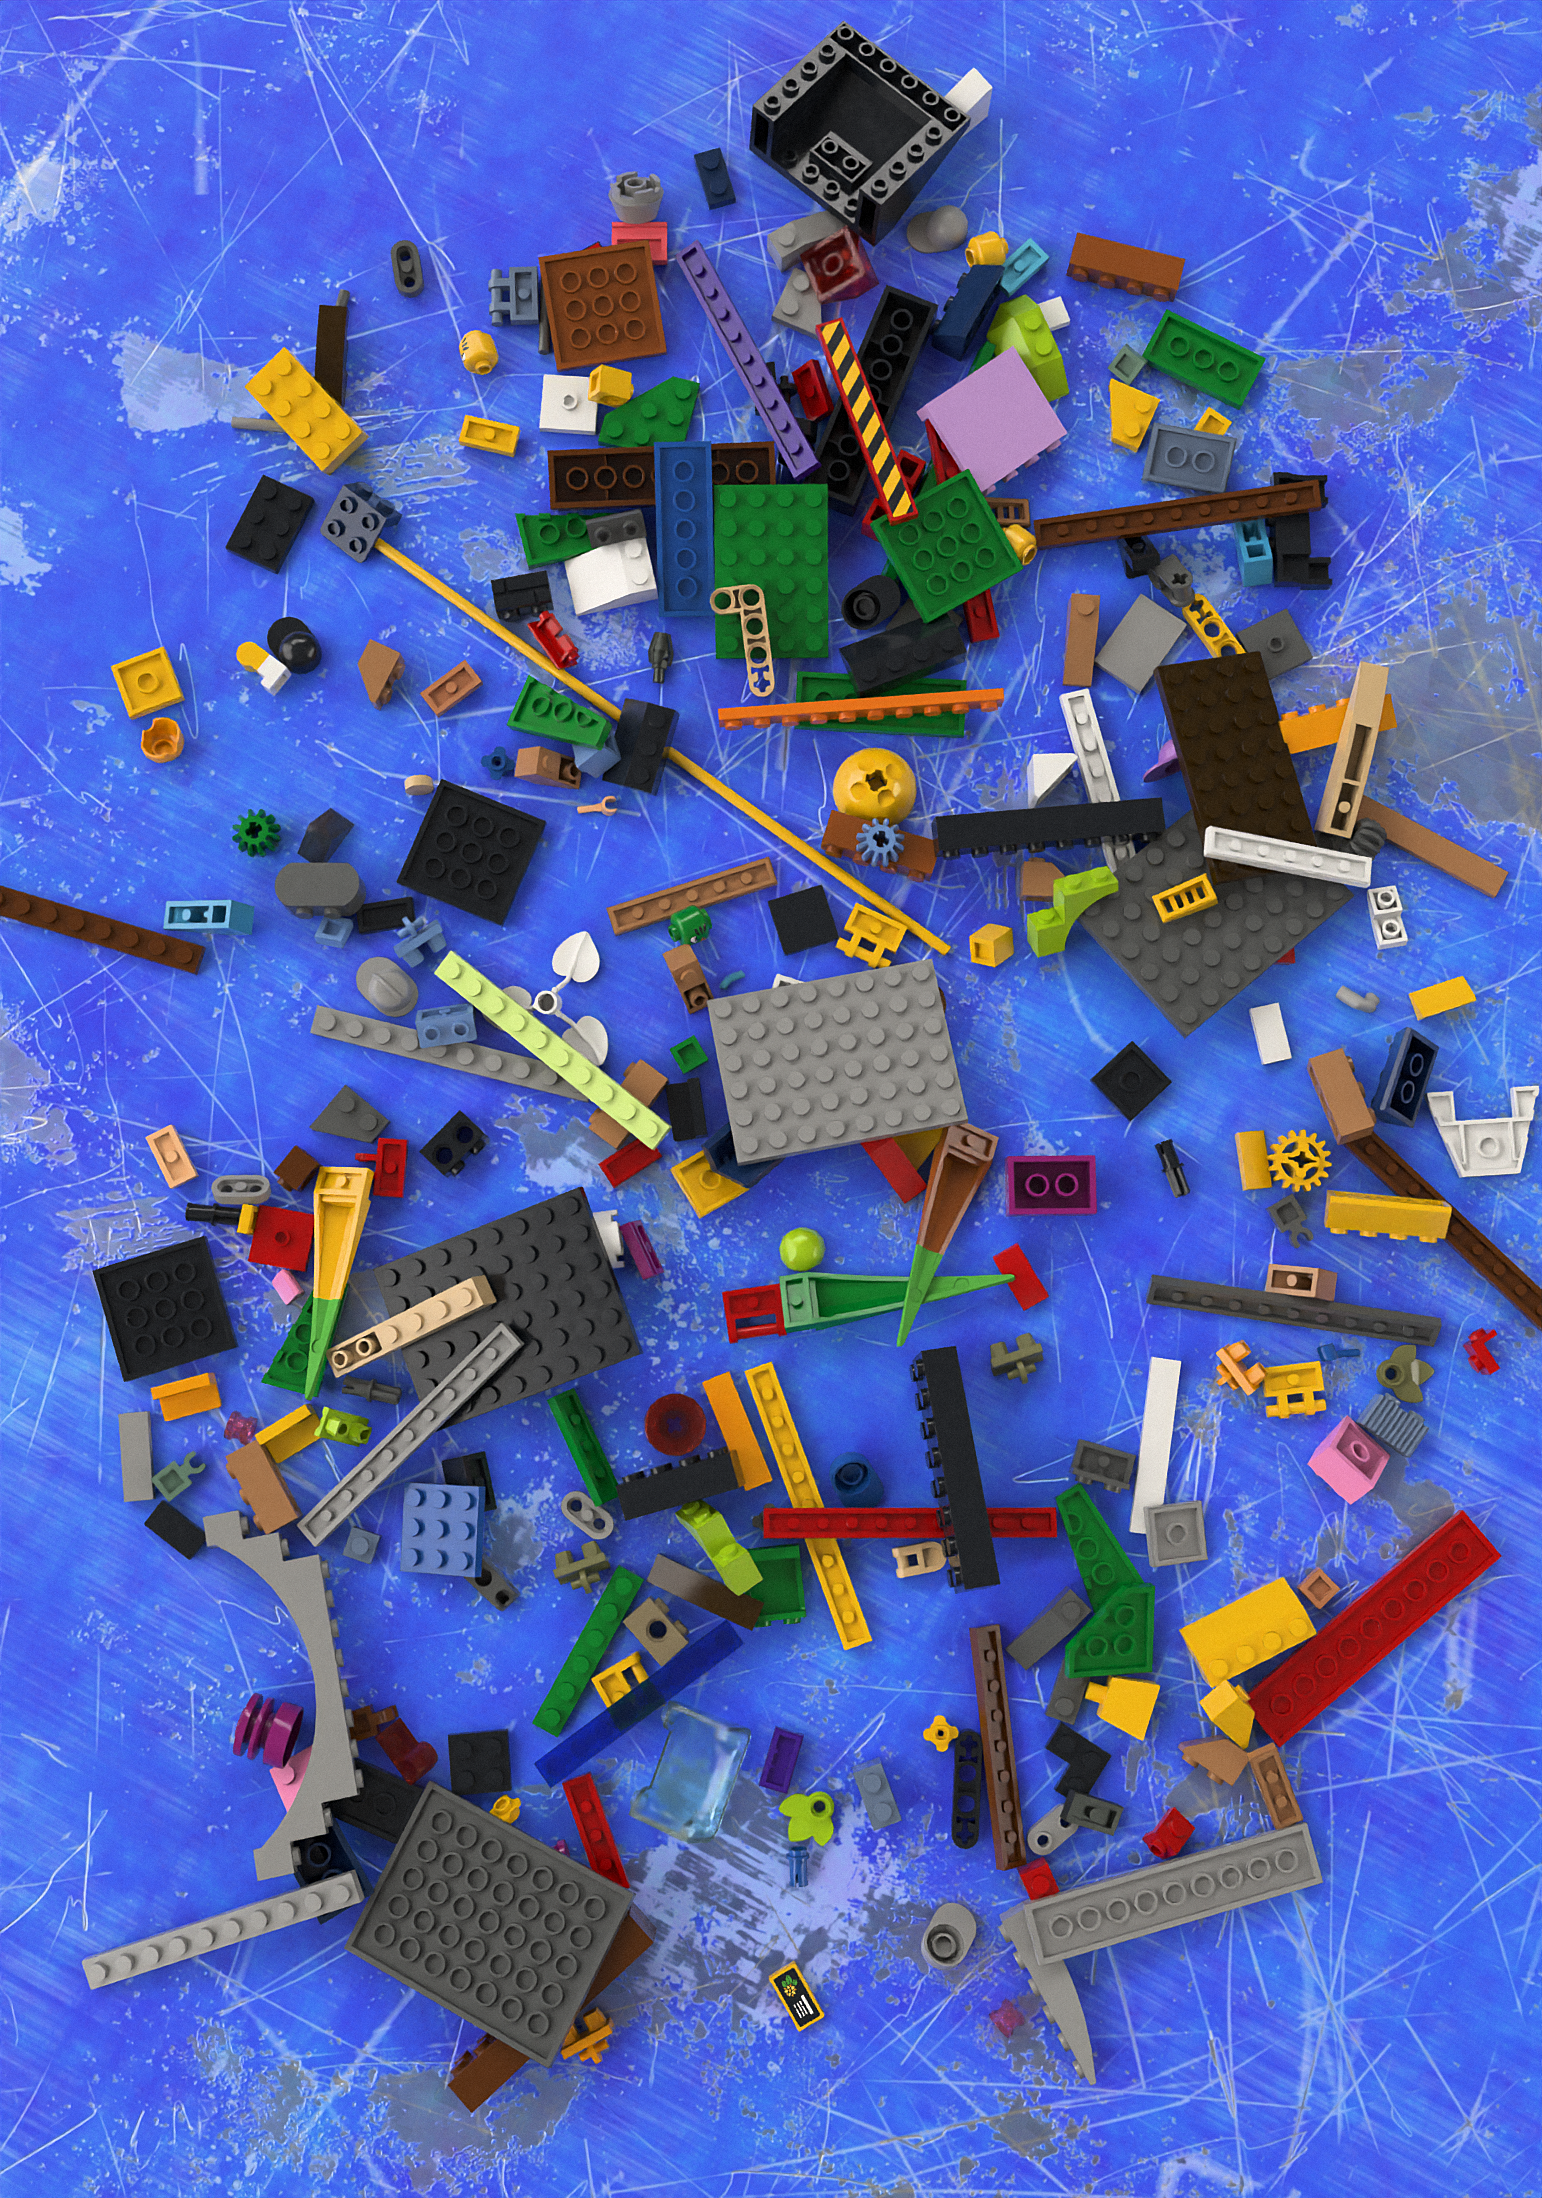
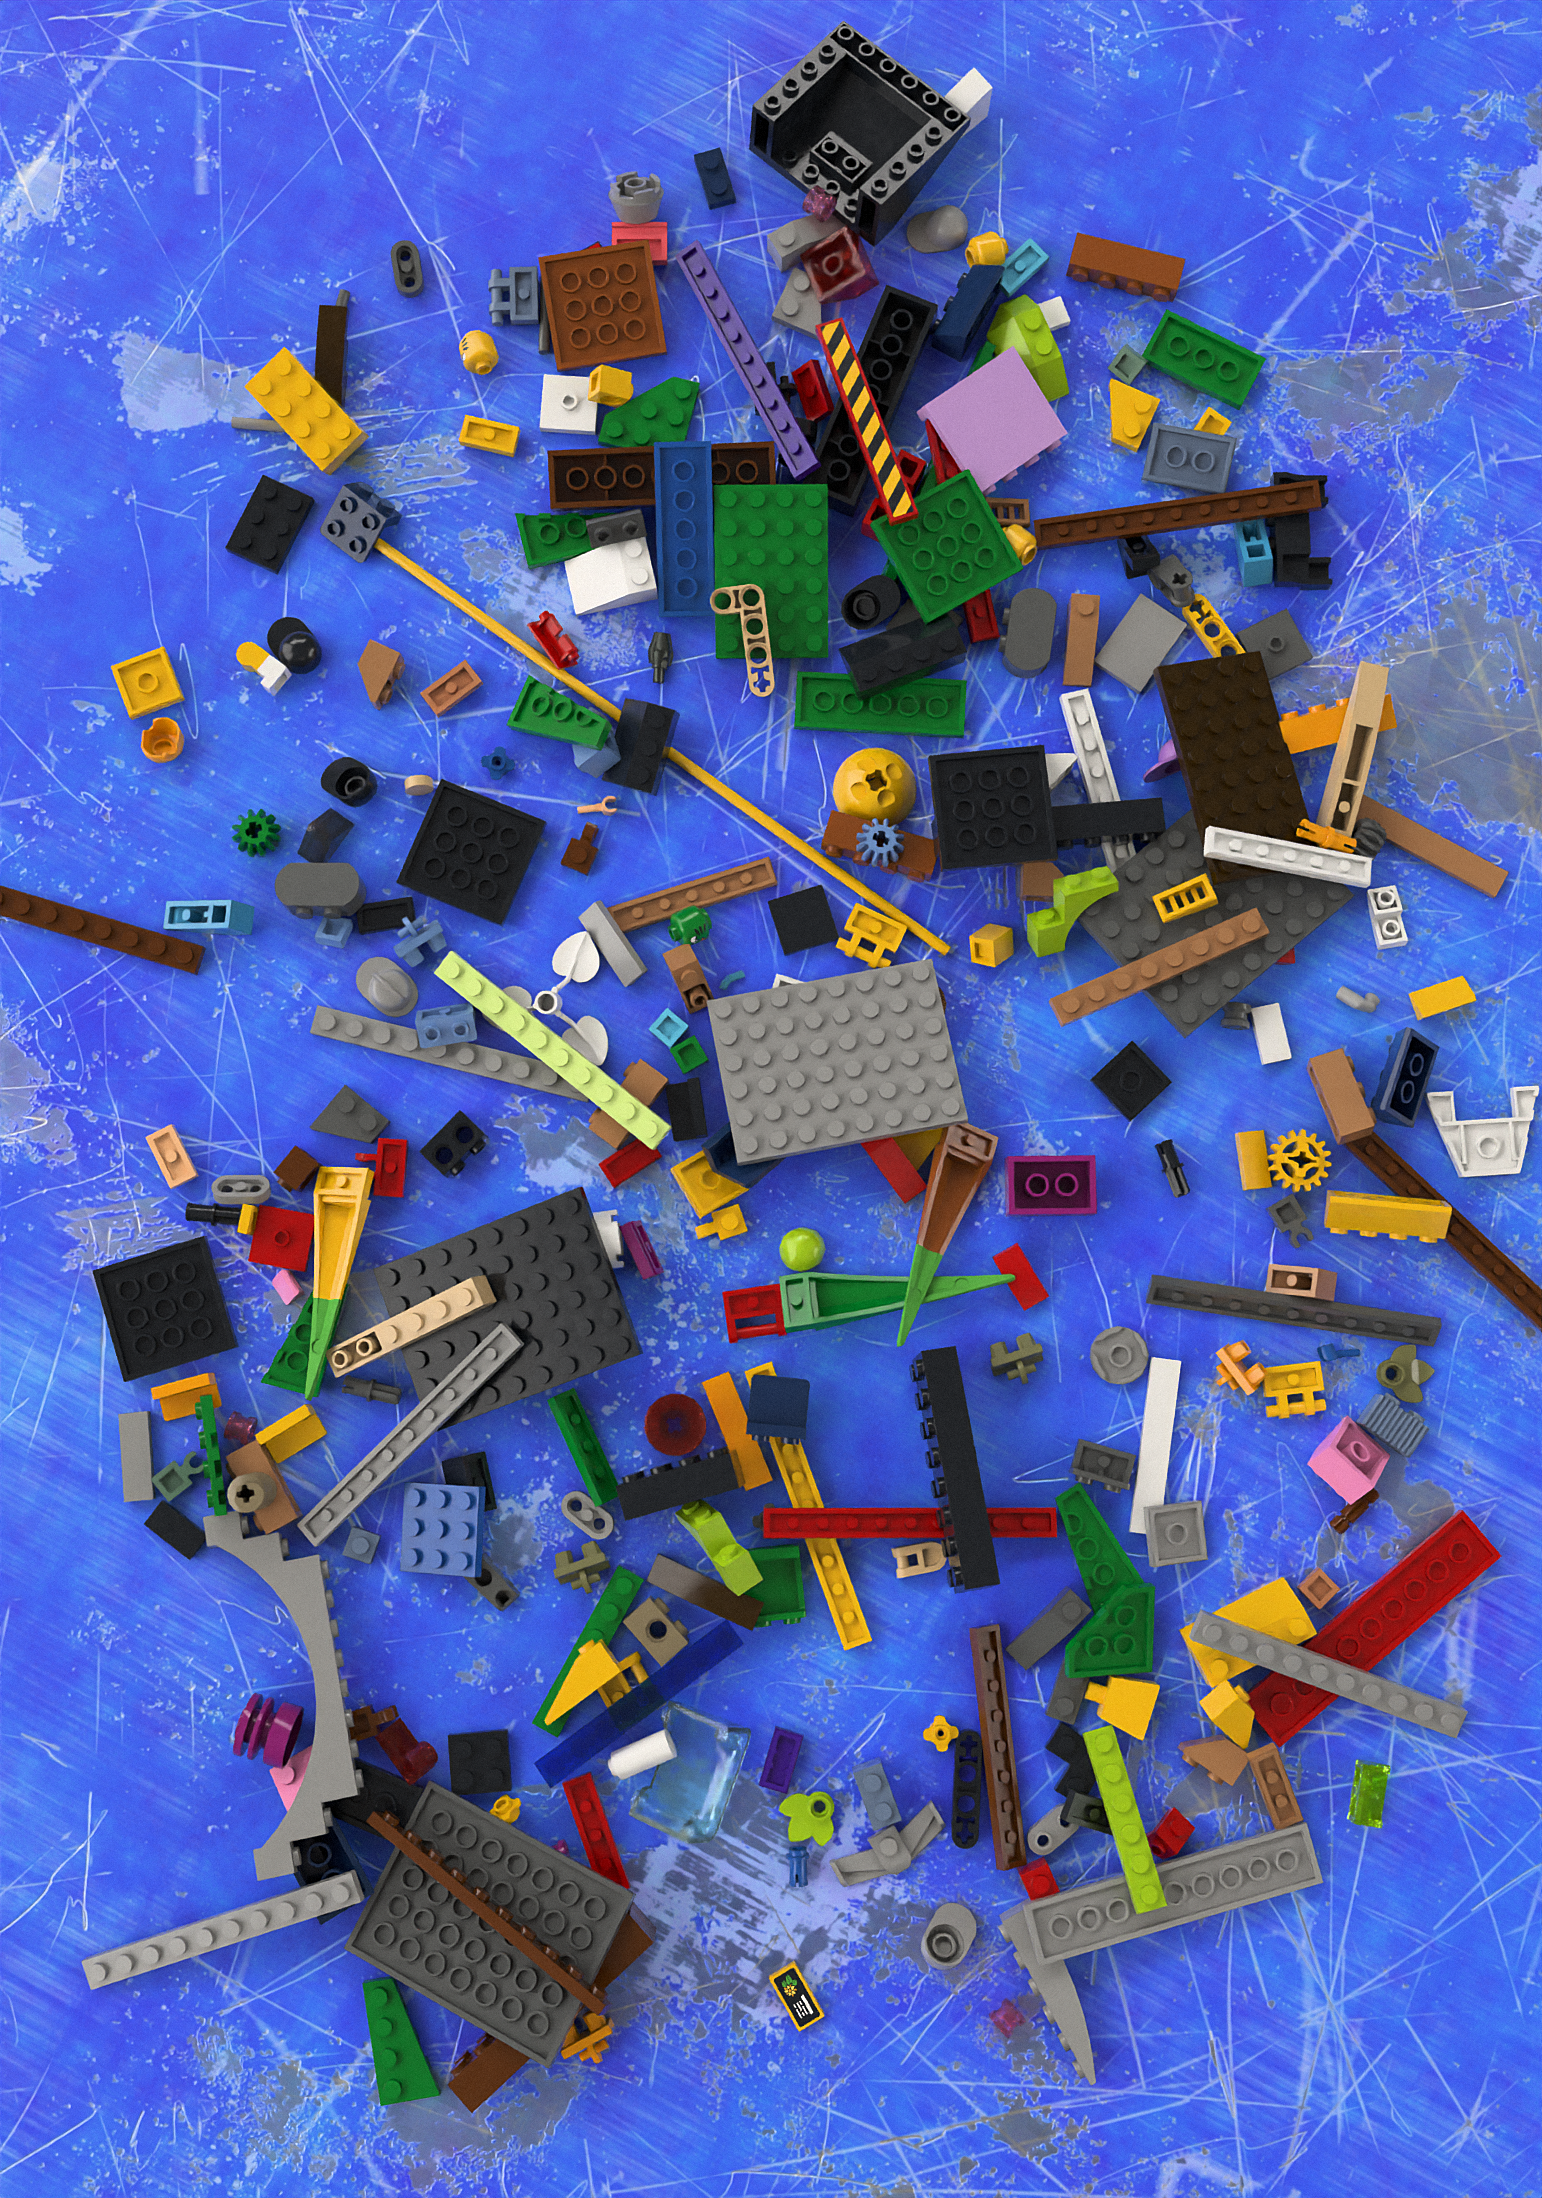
lime hips [314,1406,372,1447] -> none
black brick [491,570,554,622] -> none
medium nougat slope [514,746,582,790] -> none
orange plate [718,688,1004,731] -> none
blue cap [829,1452,884,1508] -> none
red bracket [1463,1328,1500,1375] -> none
none -> green wing [195,1394,227,1517]
none -> dark tan piece [227,1472,277,1513]
none -> black cap [321,757,378,808]
none -> green wing [362,1976,441,2106]
none -> reddish brown plate [366,1810,613,2016]
none -> yellow slope [544,1639,622,1726]
none -> reddish brown plate [561,822,599,876]
none -> light grey tile [578,900,648,987]
none -> white brick [608,1729,677,1780]
none -> medium azure plate [648,1008,689,1049]
none -> yellow plate [695,1204,748,1241]
none -> dark blue bracket [746,1375,810,1445]
none -> clear pink wheel [802,185,837,223]
none -> light grey plate [829,1800,946,1887]
none -> black plate [928,745,1058,872]
none -> dark grey brick [998,588,1057,678]
none -> medium nougat plate [1049,908,1270,1028]
none -> lime plate [1082,1725,1167,1914]
none -> light grey tile [1090,1326,1149,1385]
none -> light grey plate [1189,1609,1468,1738]
none -> dark grey wheel [1220,1002,1252,1030]
none -> light orange pin [1296,819,1357,854]
none -> reddish brown axle [1330,1488,1380,1534]
none -> clear neon green hinge [1347,1759,1391,1828]

